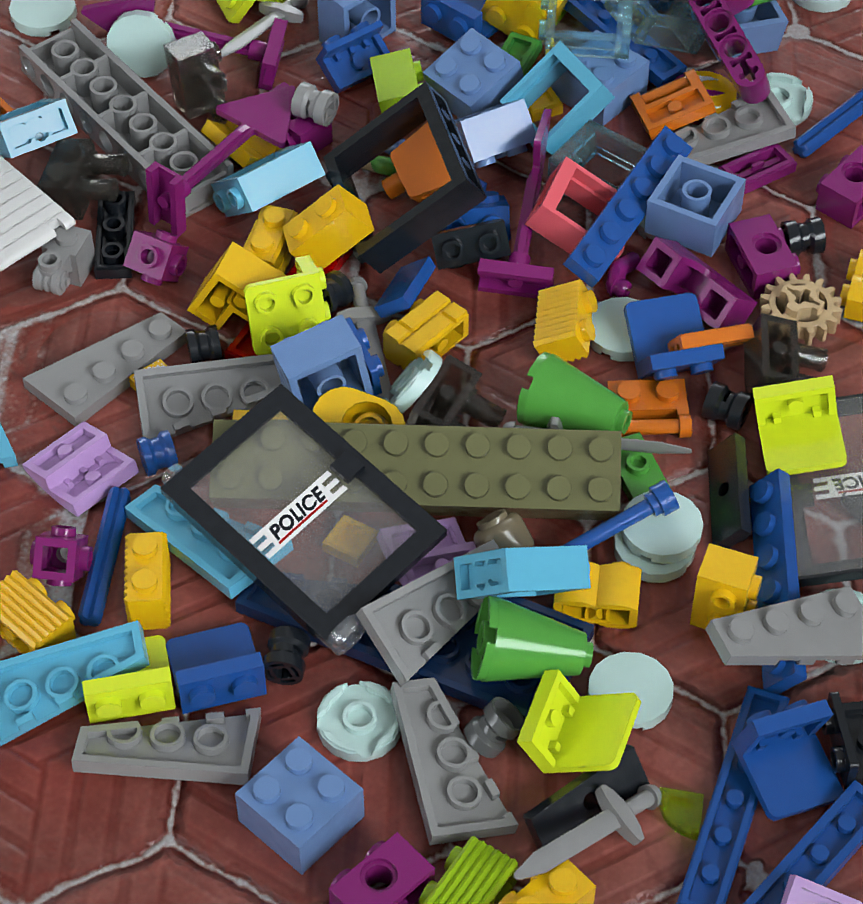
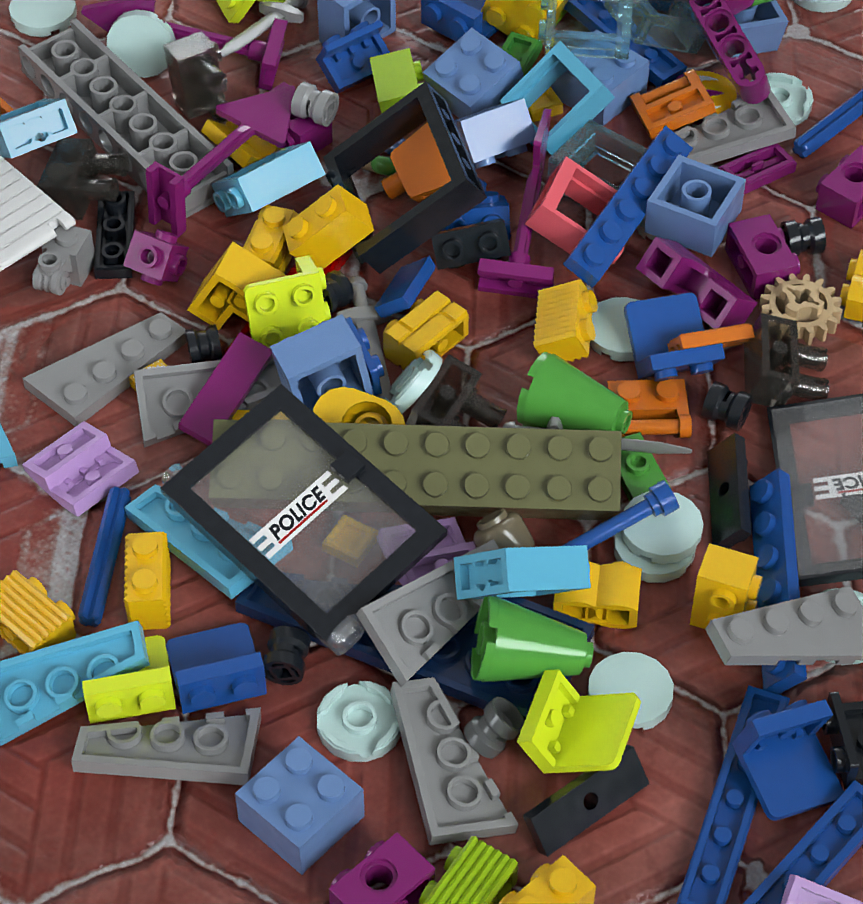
magenta brick [30,525,93,587] -> none
blue wheel [136,430,179,476] -> none
light grey sword [514,784,662,880] -> none
magenta arm [605,252,641,297] -> none
clear neon green tile [659,787,704,840] -> none
neon yellow bracket [752,375,847,475] -> none
none -> magenta tile [178,332,273,446]

